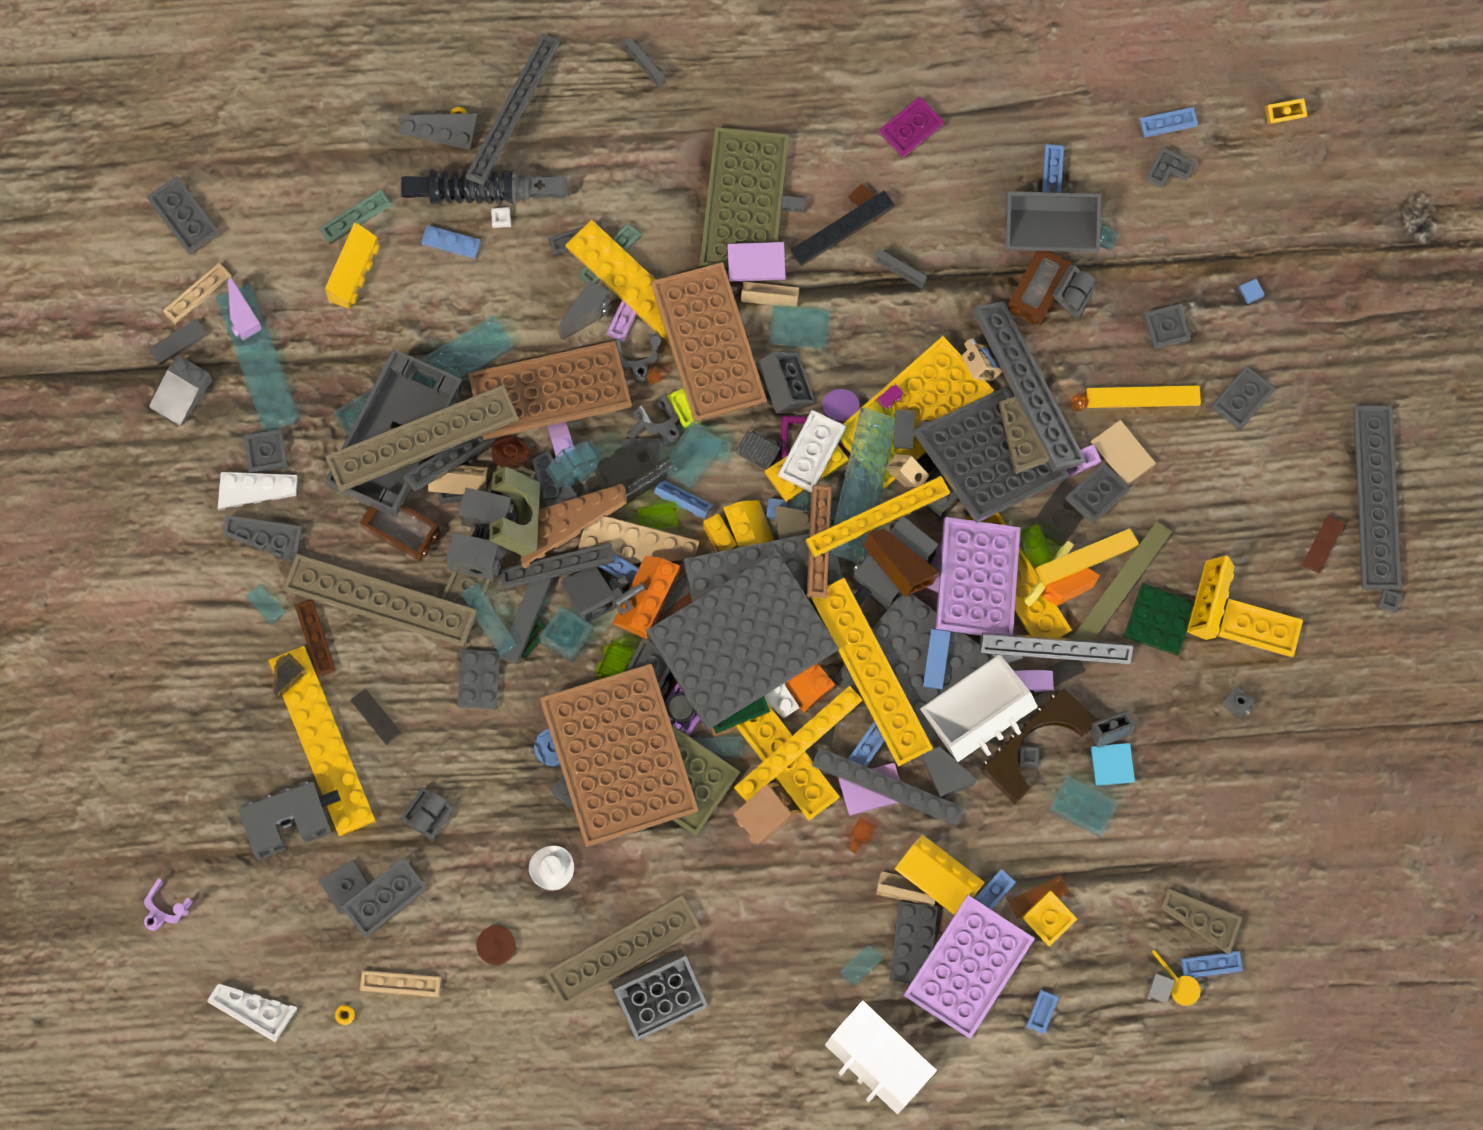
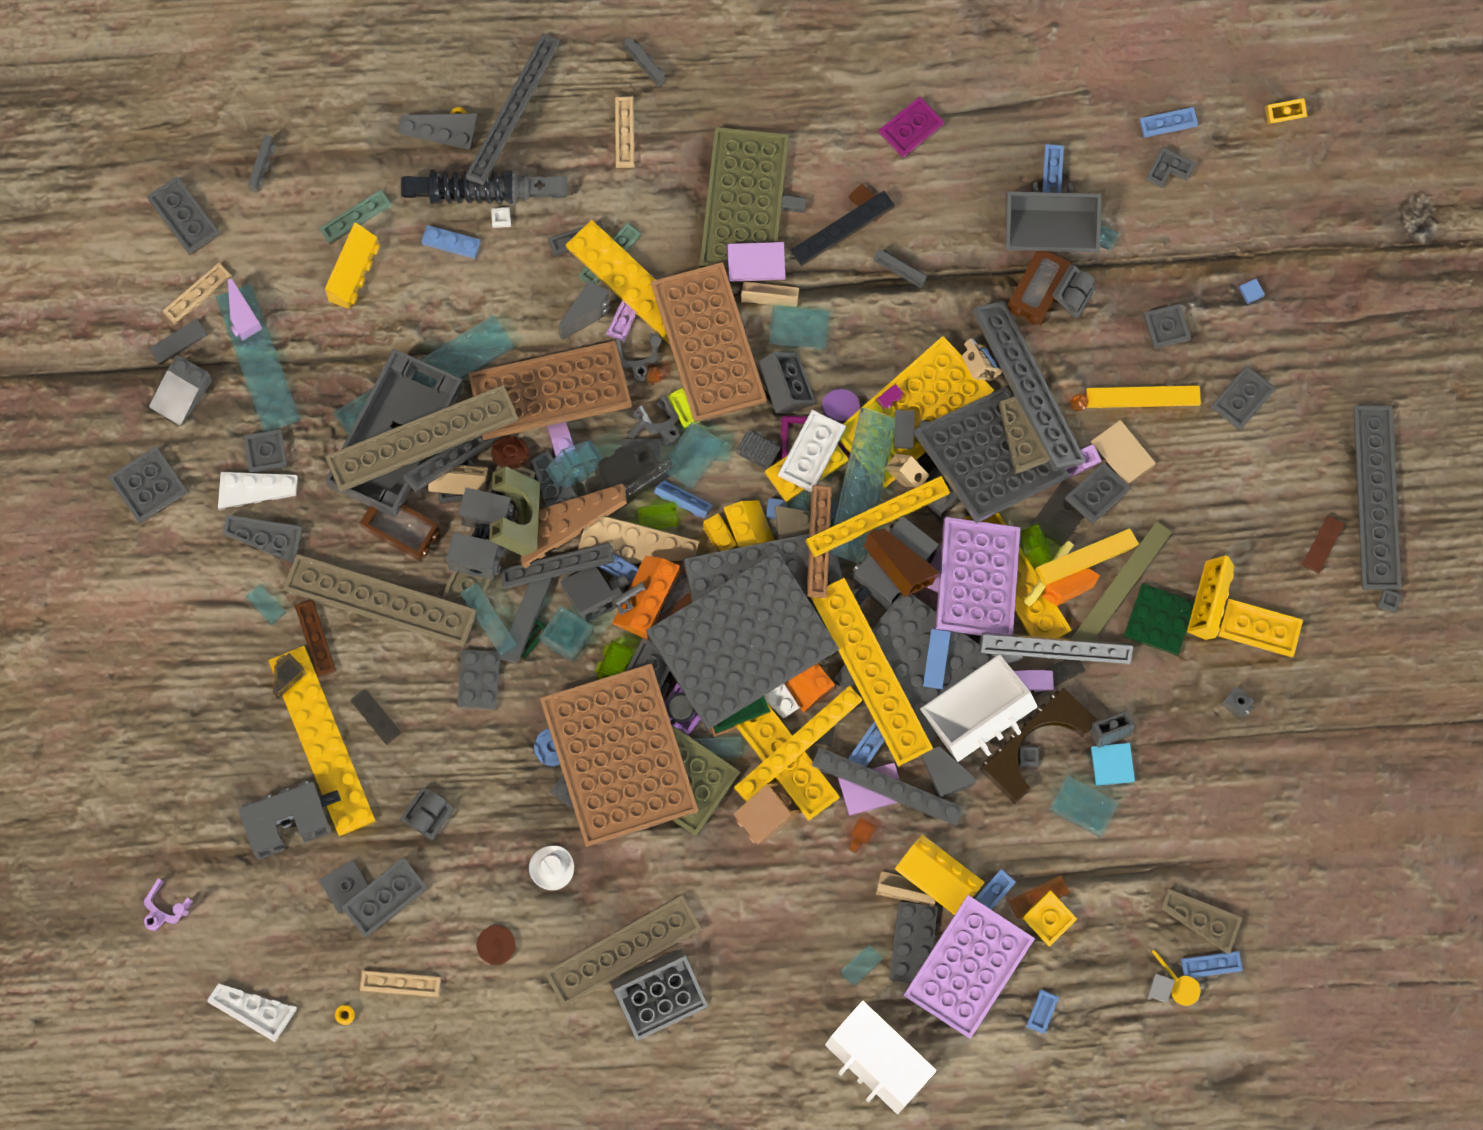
none -> dark grey plate [108,446,188,524]
none -> dark grey plate [248,135,276,193]
none -> tan tile [615,96,634,168]

